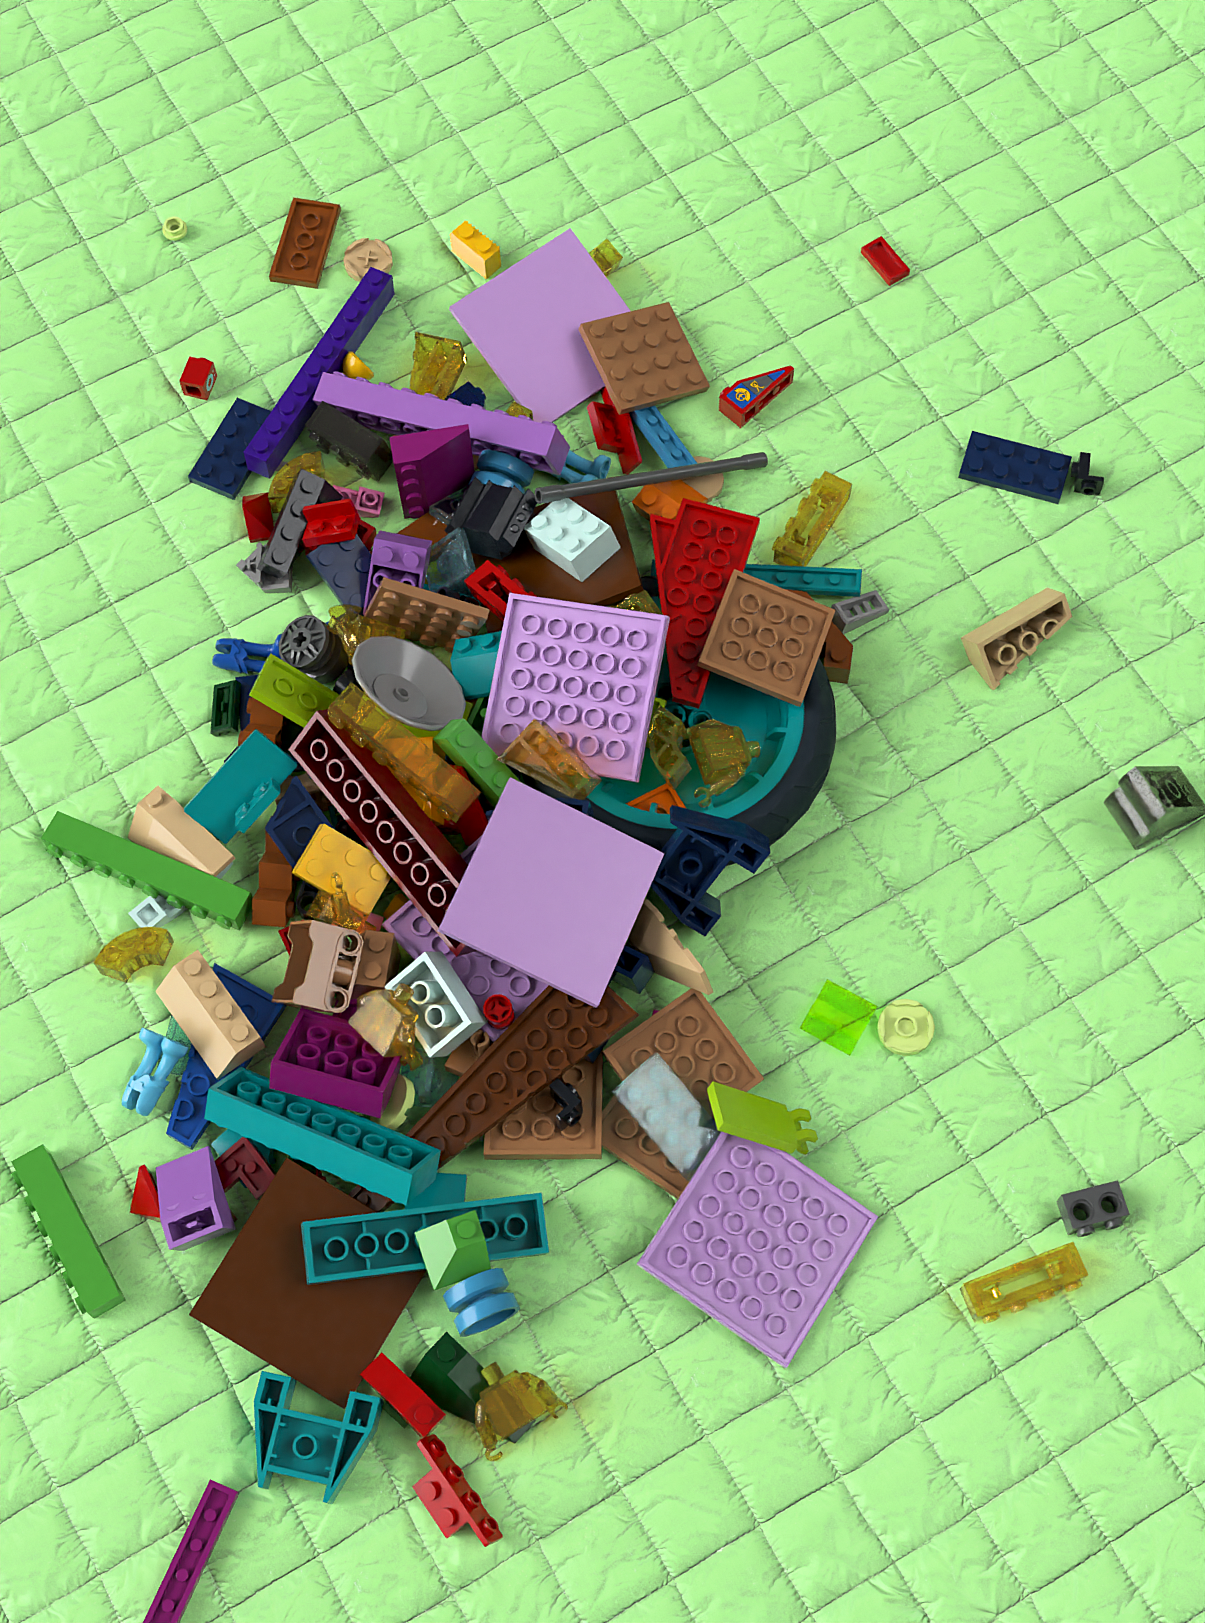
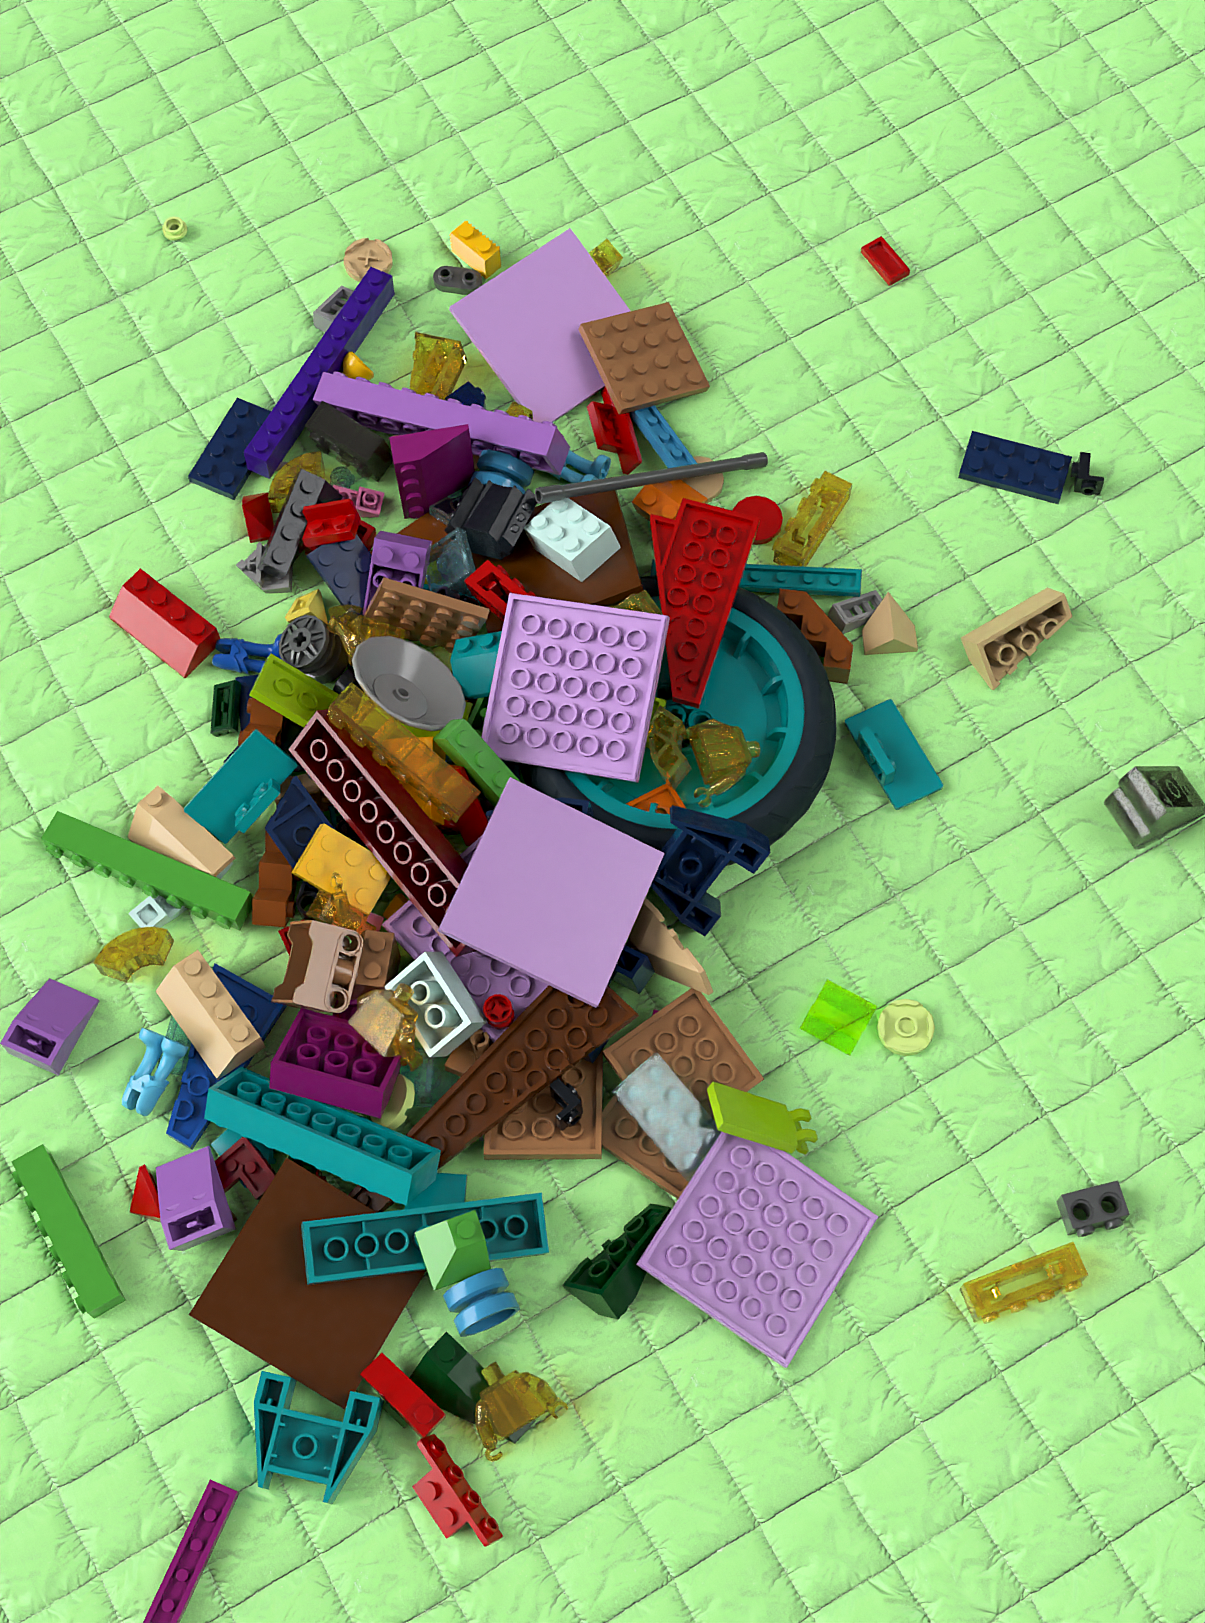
red brick [179,356,217,400] -> none
dark orange tile [269,197,341,289] -> none
clear yellow wedge [496,718,602,800] -> none
medium nougat plate [697,569,836,707] -> none
red slope [719,365,794,428] -> none
none -> medium lavender slope [0,978,100,1076]
none -> slope [109,568,220,678]
none -> light yellow slope [285,589,328,625]
none -> light grey slope [313,285,354,332]
none -> clear light blue plate [330,466,355,489]
none -> flat silver plate [433,266,483,295]
none -> dark green wedge [562,1204,671,1320]
none -> red tile [733,495,783,545]
none -> teal bracket [844,699,943,810]
none -> tan slope [862,592,918,655]

